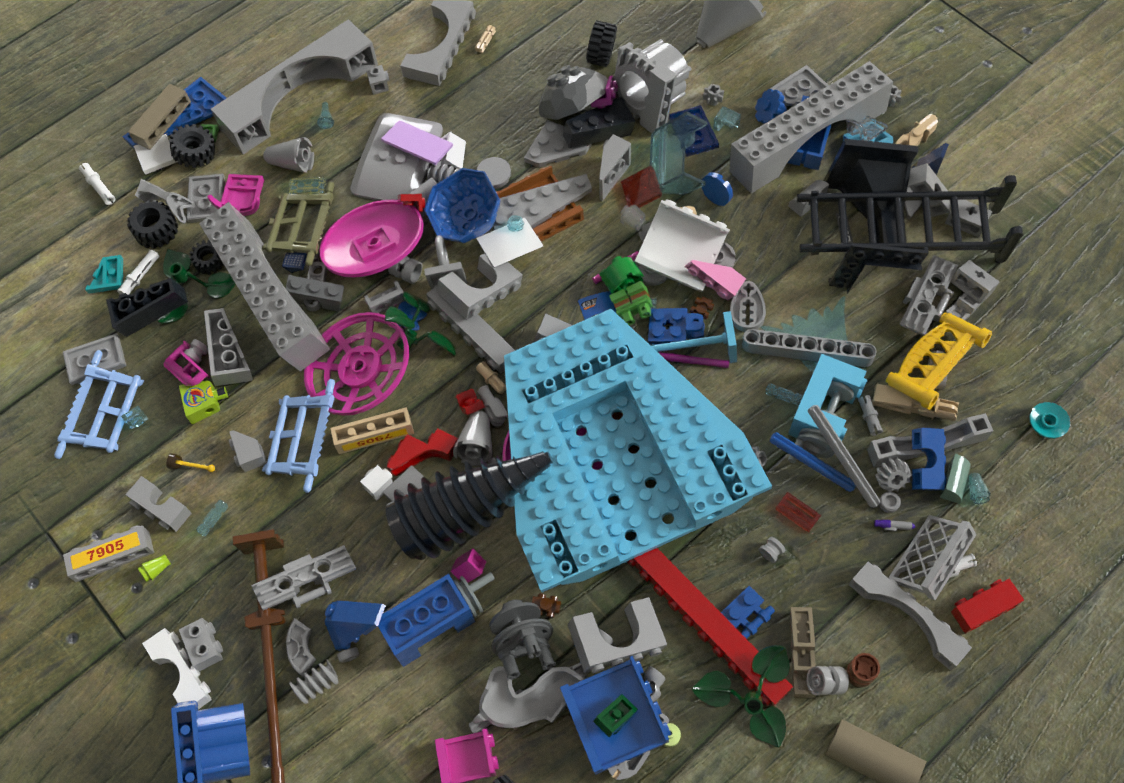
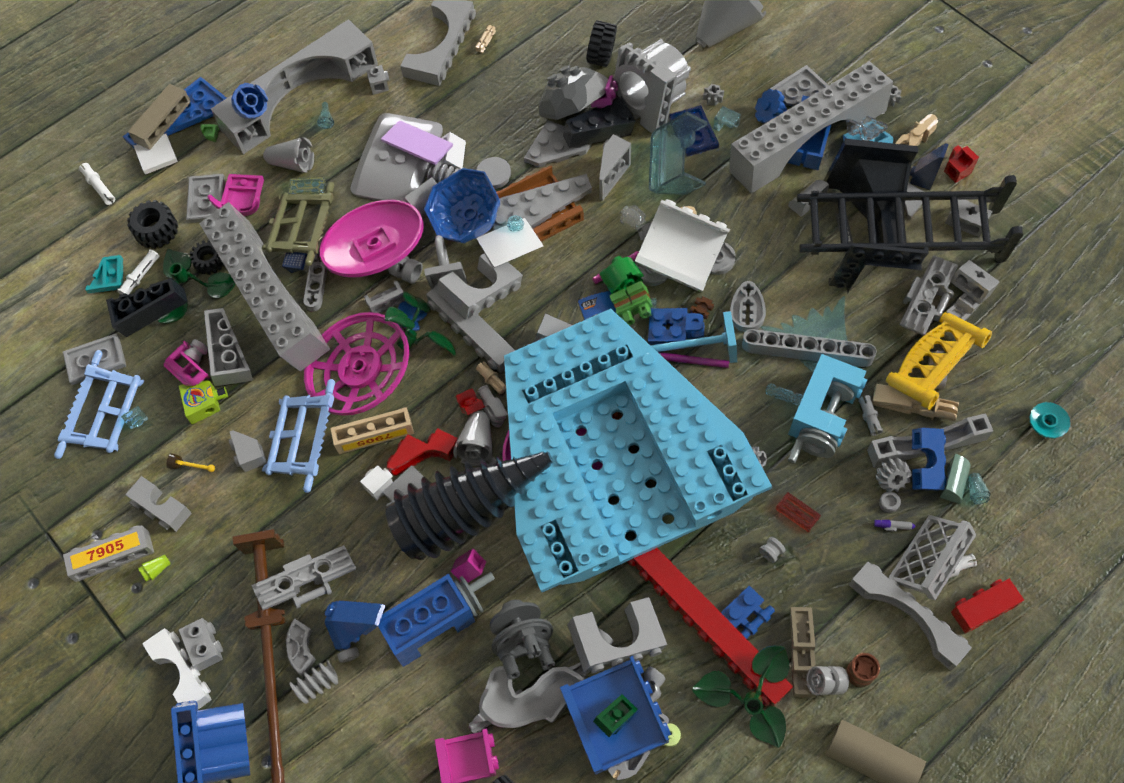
light grey animal [135,179,196,223] -> none
black tyre [169,124,215,168] -> none
clear light blue axle [196,500,228,536] -> none
dark grey arch [286,275,344,312] -> none
red bracket [398,194,425,213] -> none
reddish brown piece [532,593,561,618] -> none
clear red tile [621,165,662,212] -> none
bright pink slope [684,260,746,300] -> none
blue tile [701,172,733,206] -> none
blue axle [770,432,856,492] -> none
light grey axle [808,405,880,508] -> none
light grey arch [909,164,950,217] -> none
none -> blue cylinder [231,83,268,119]
none -> red brick [944,145,979,183]

